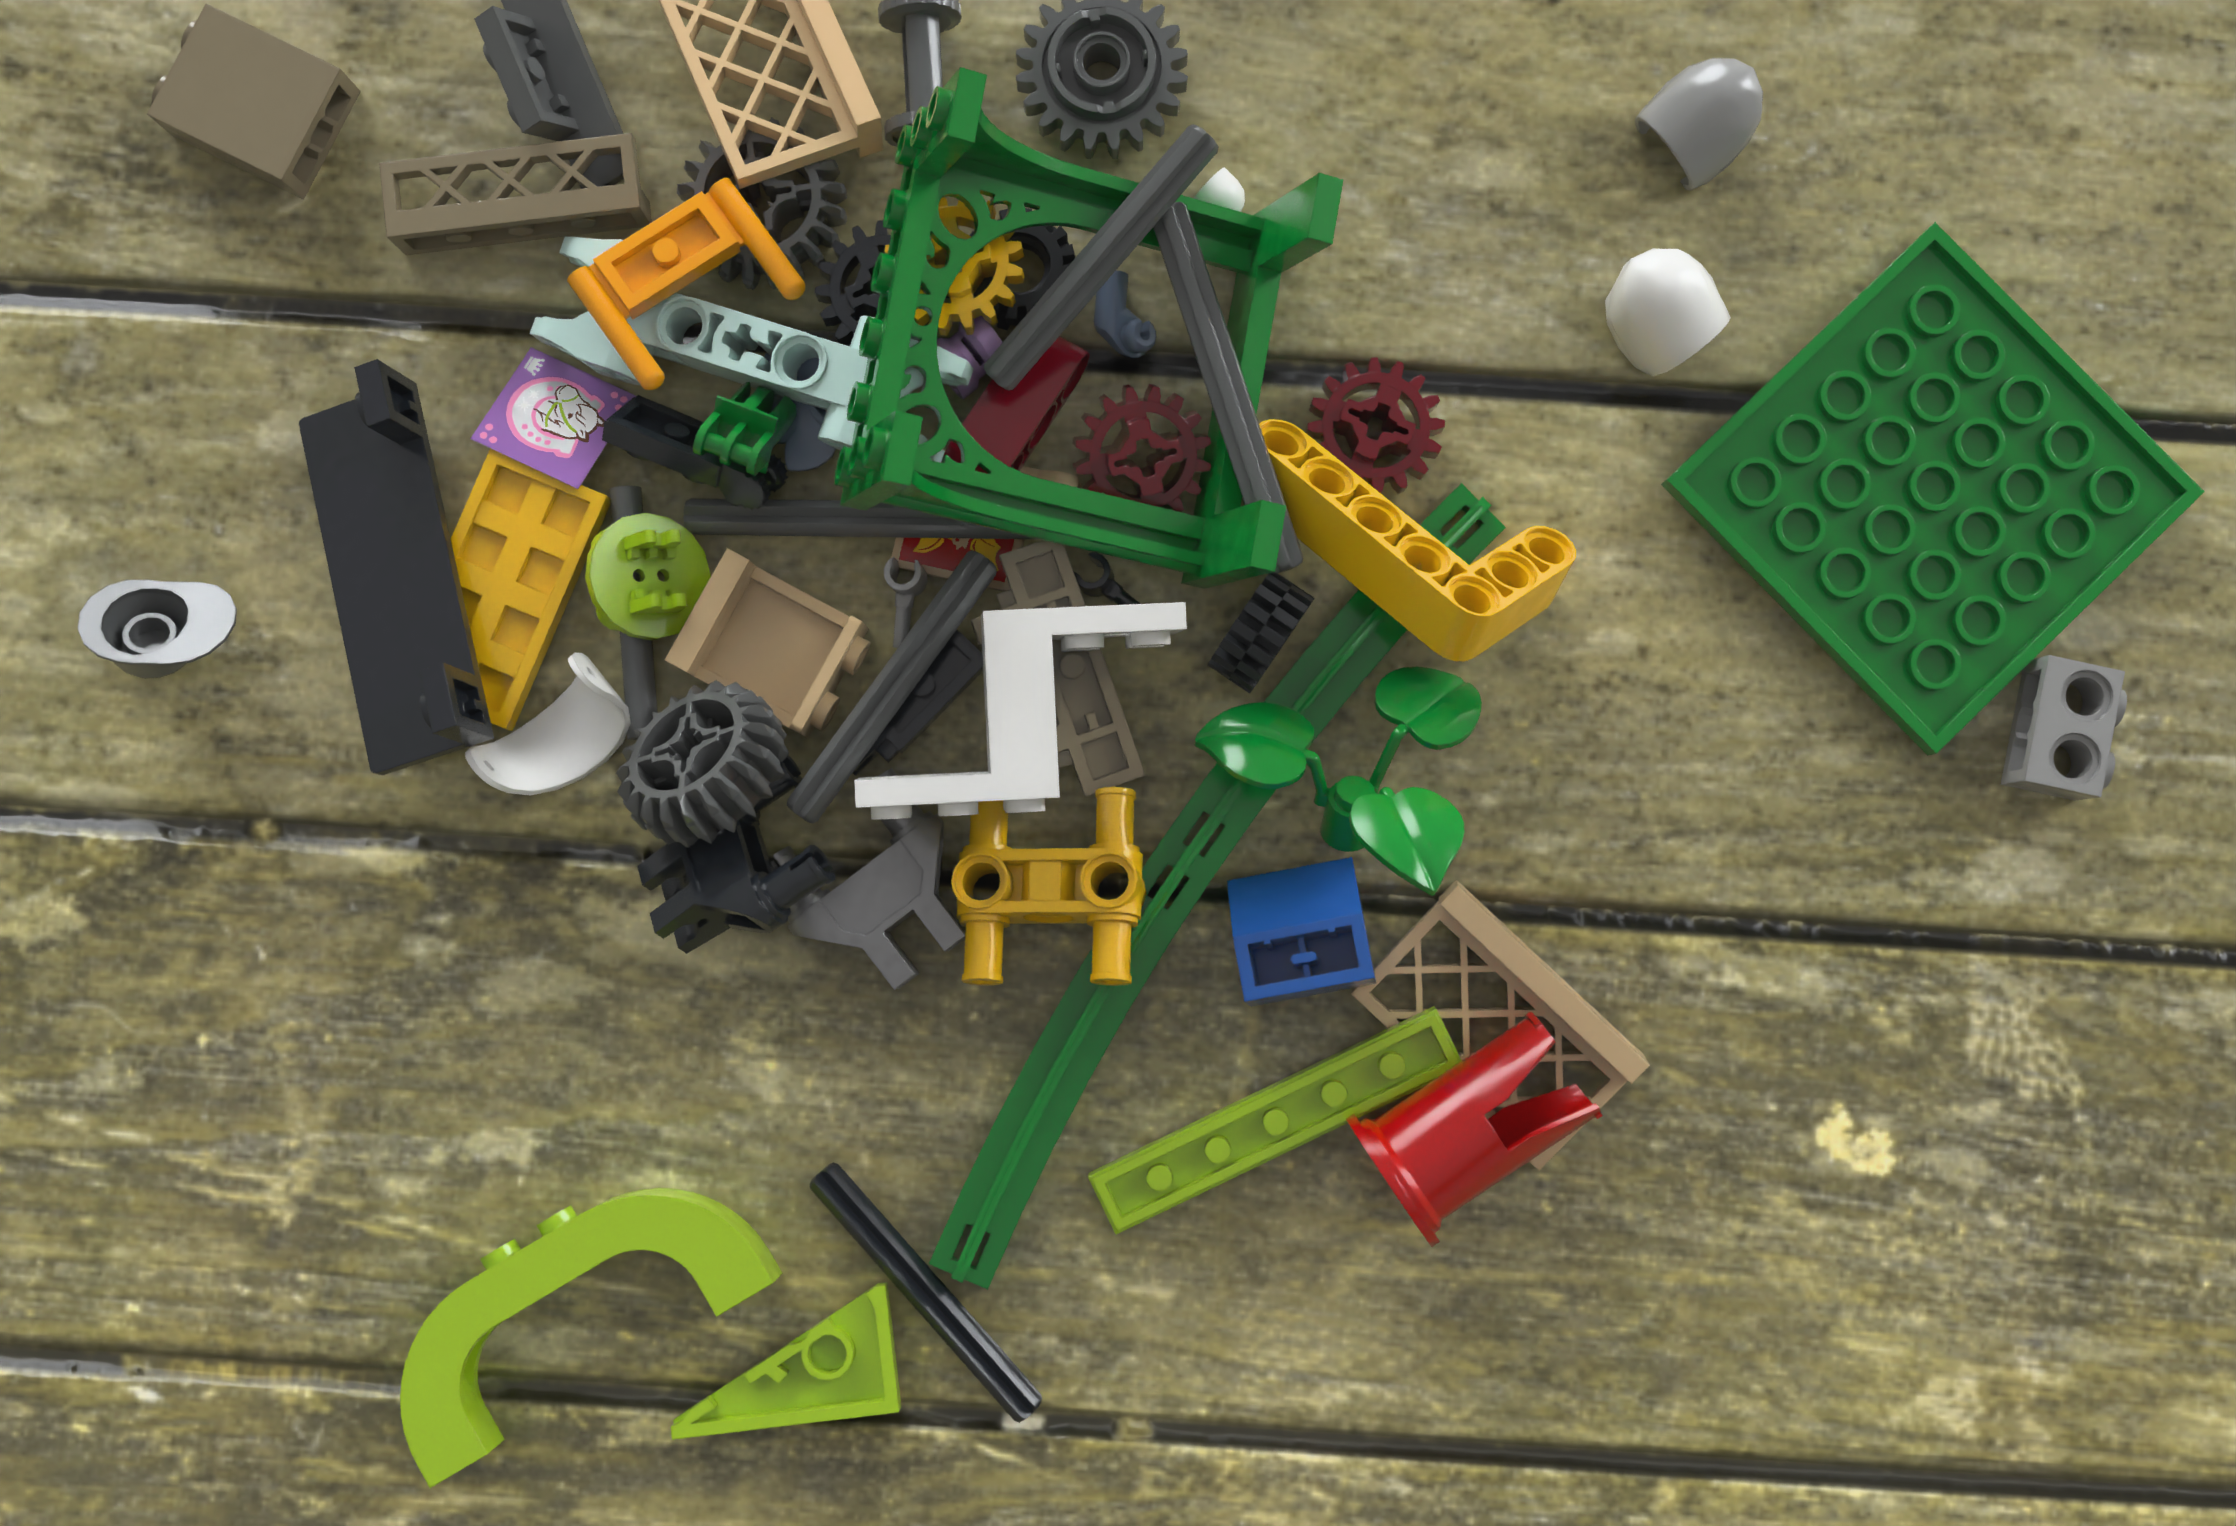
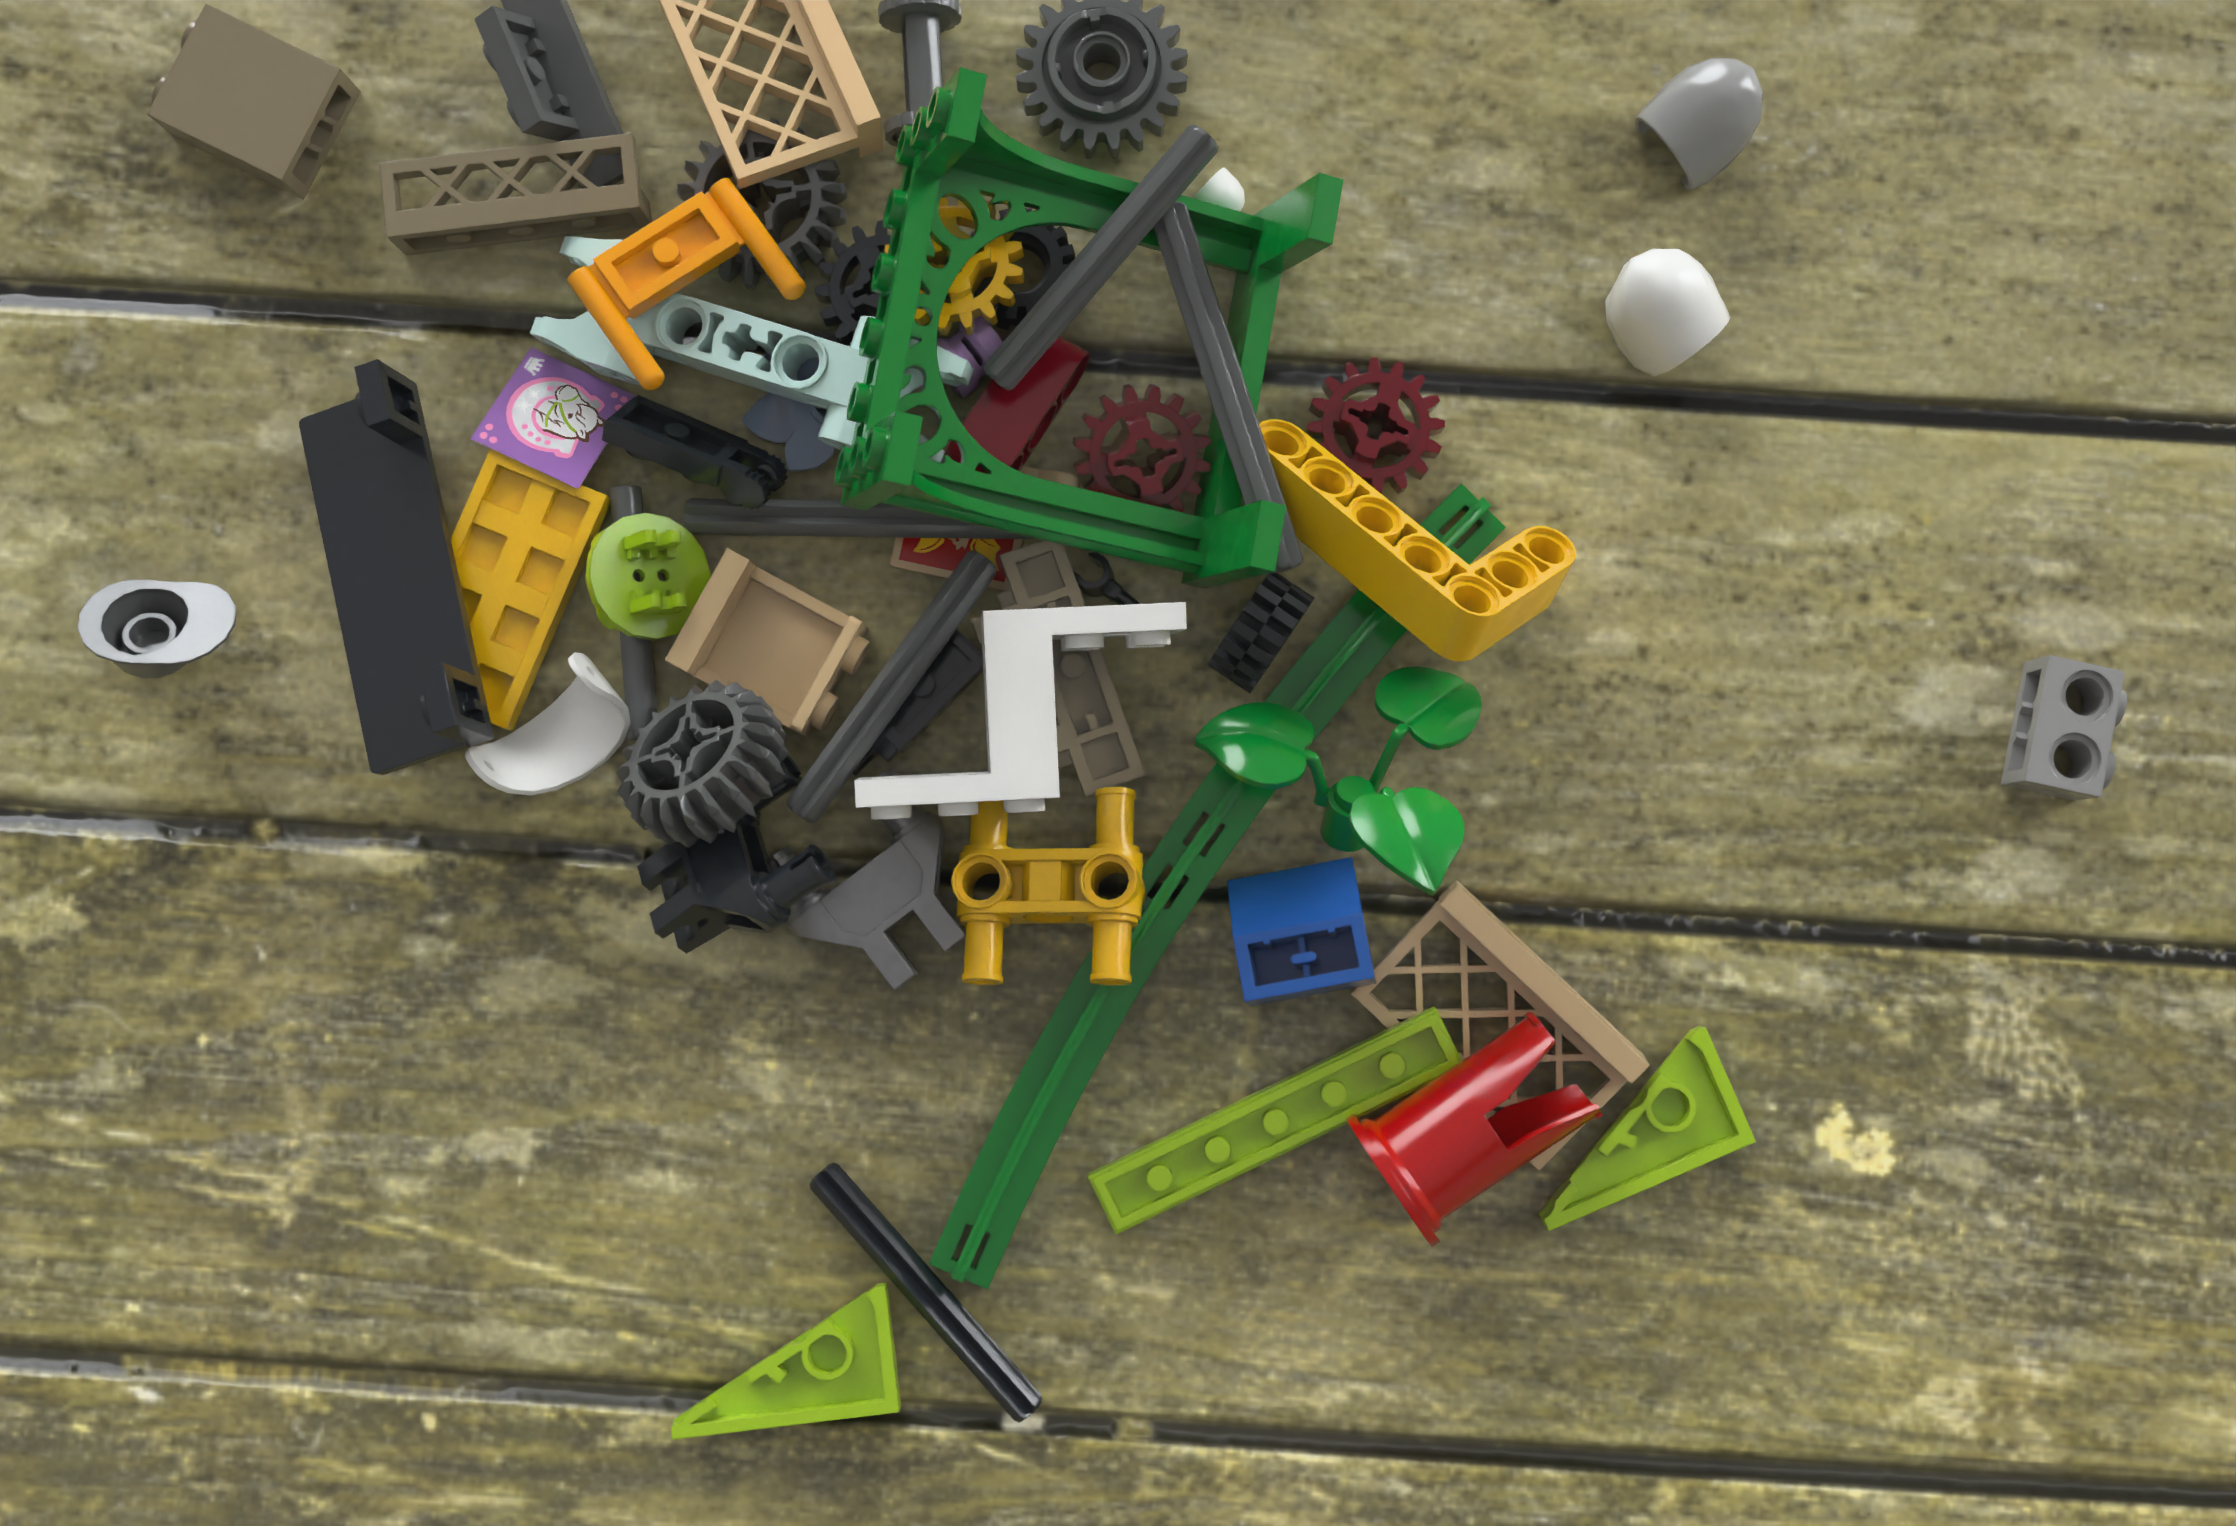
lime arch [400,1188,783,1488] -> none
green arm [693,382,797,476] -> none
light grey hand [884,557,928,648] -> none
sand blue arm [1094,270,1157,358] -> none
green plate [1661,222,2205,756] -> none
none -> lime wing [1538,1026,1756,1231]

